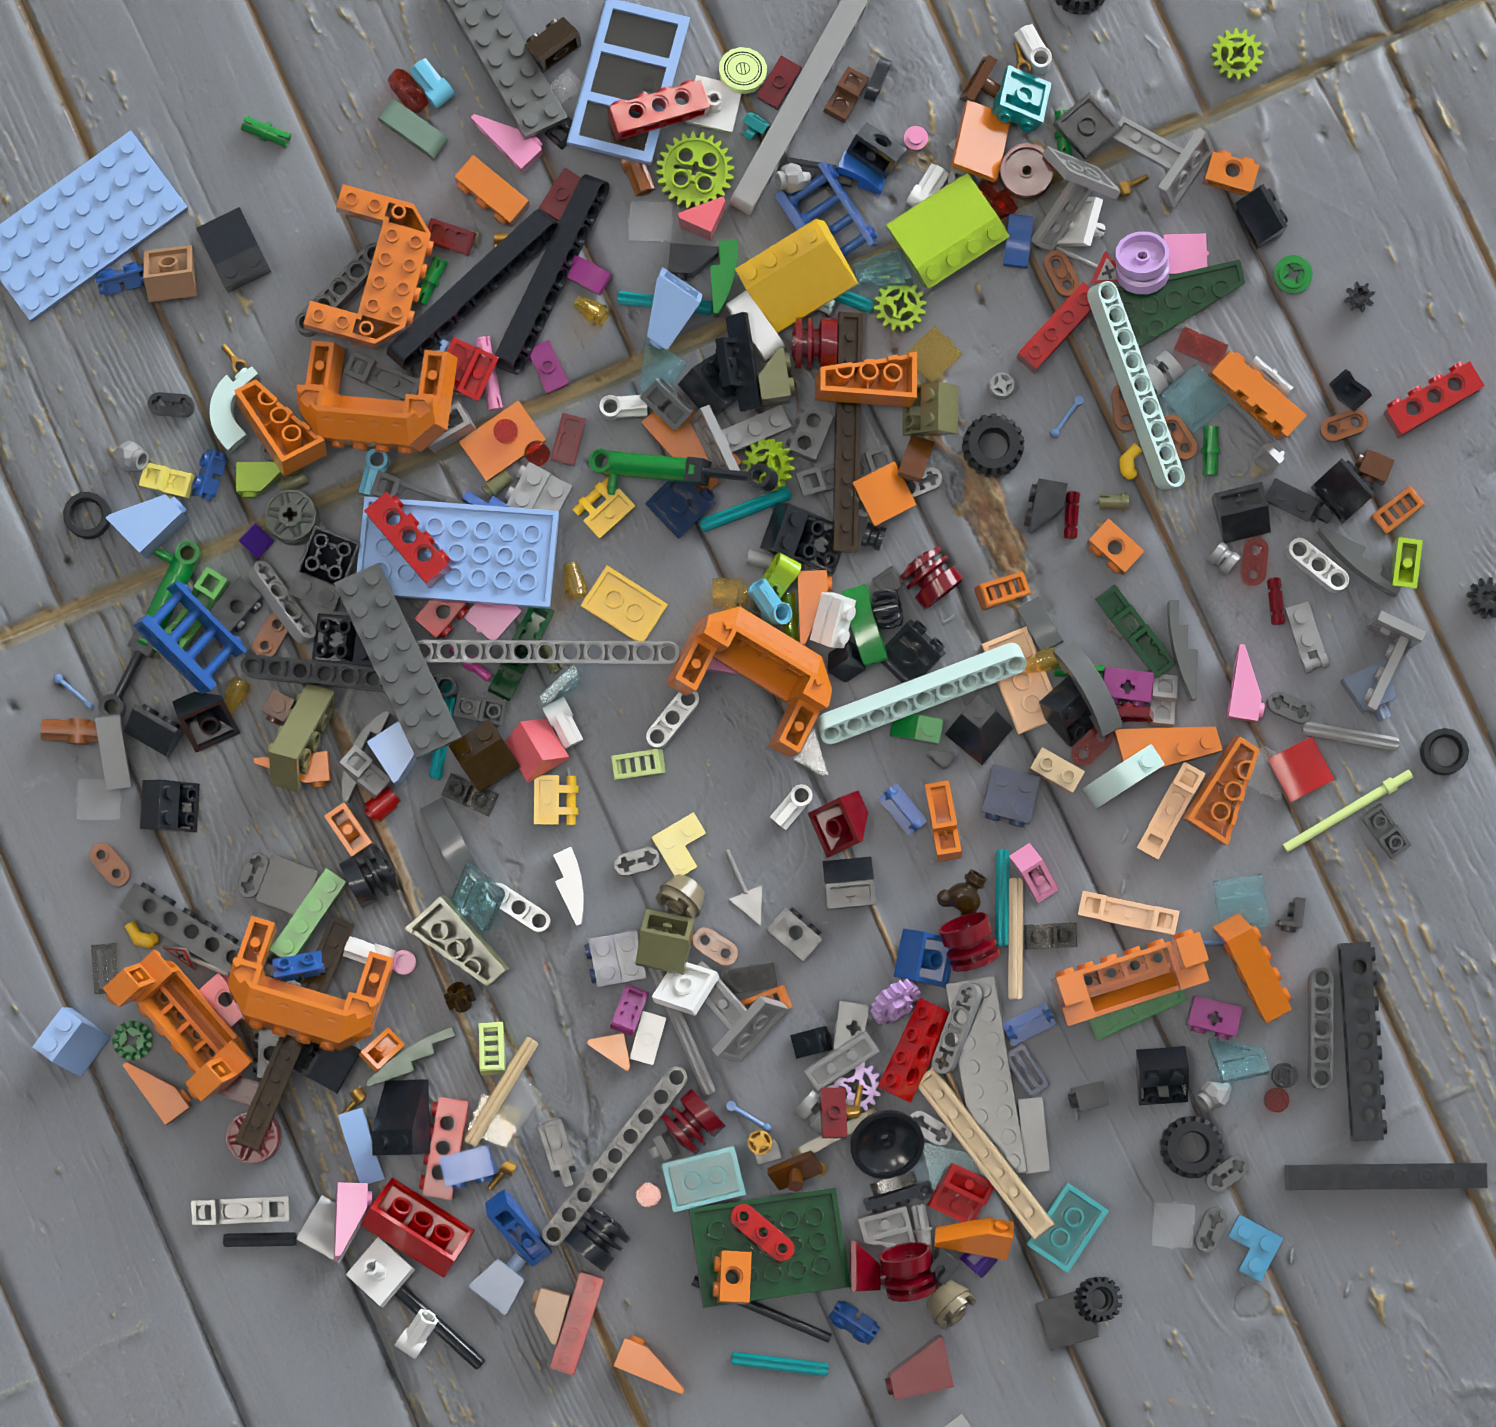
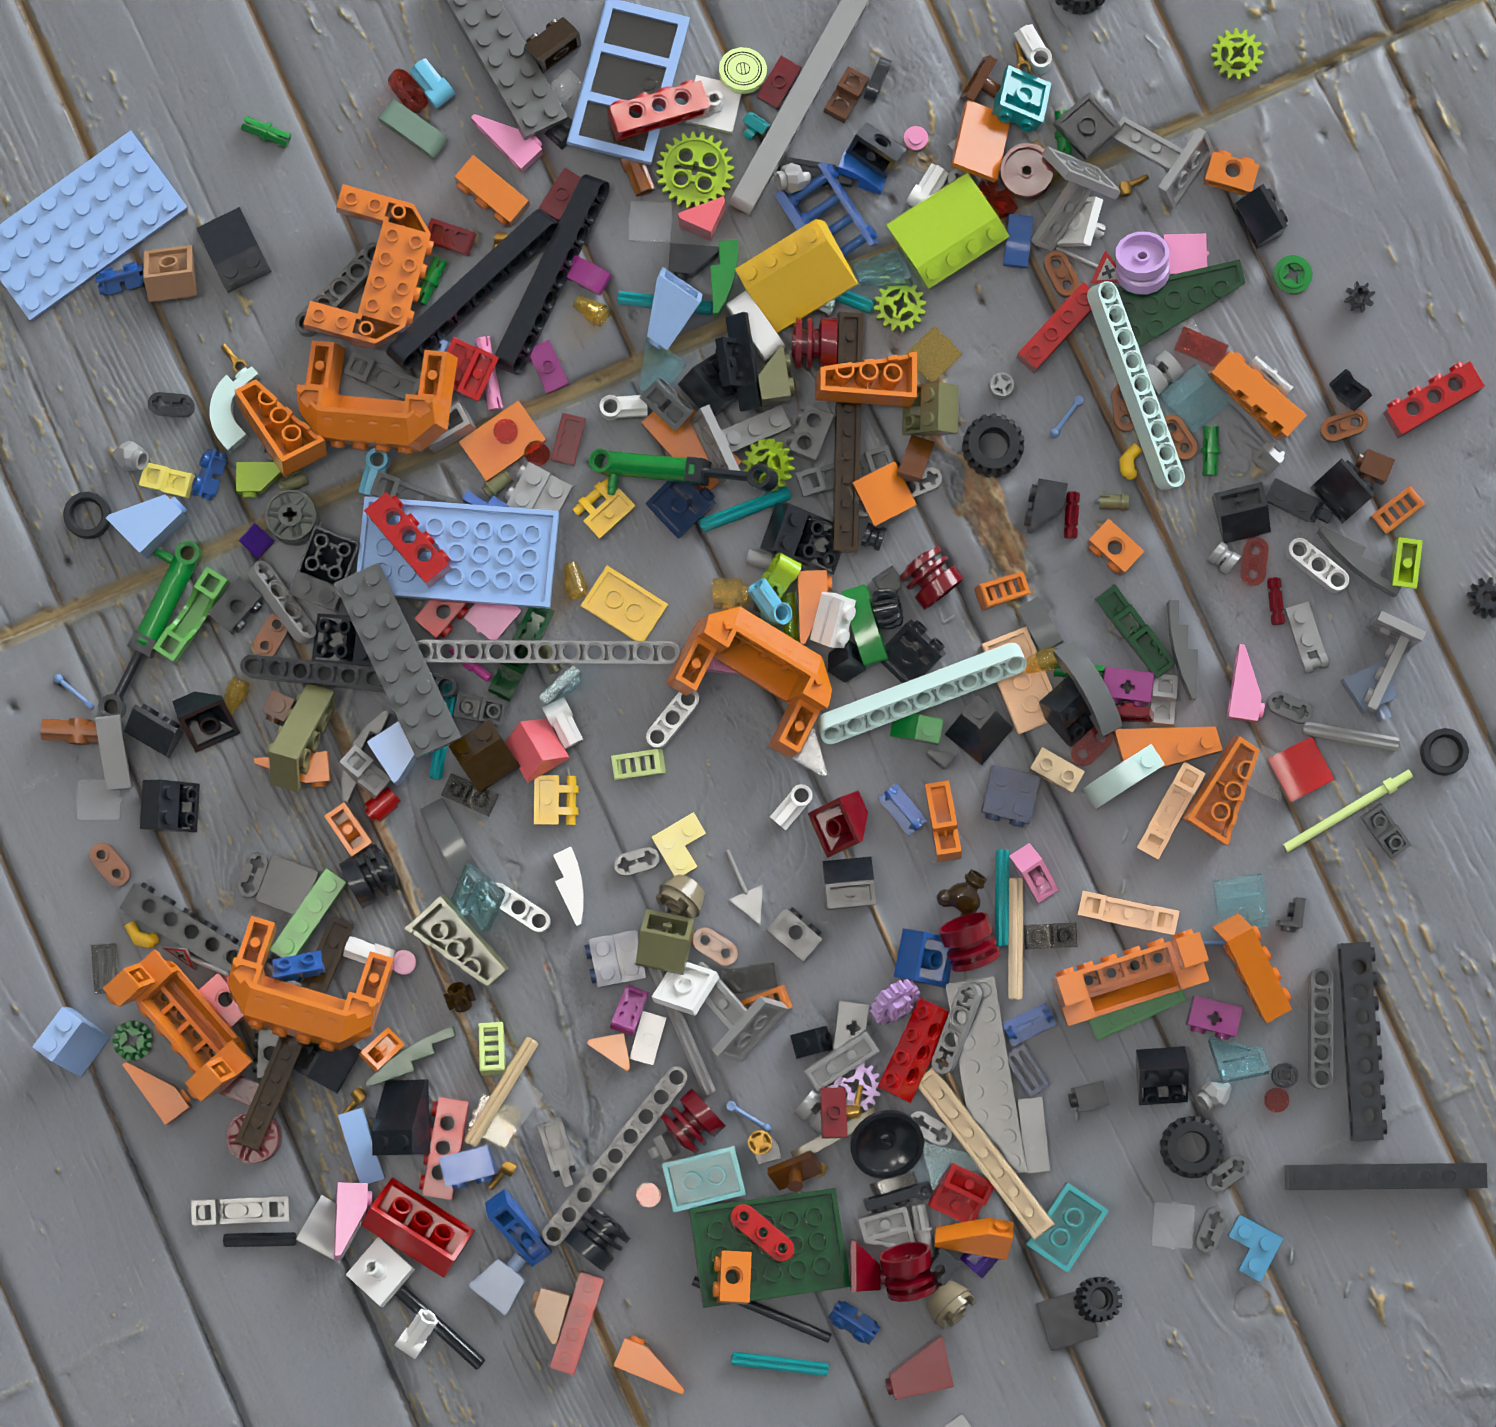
blue fence [132,581,247,694] -> none

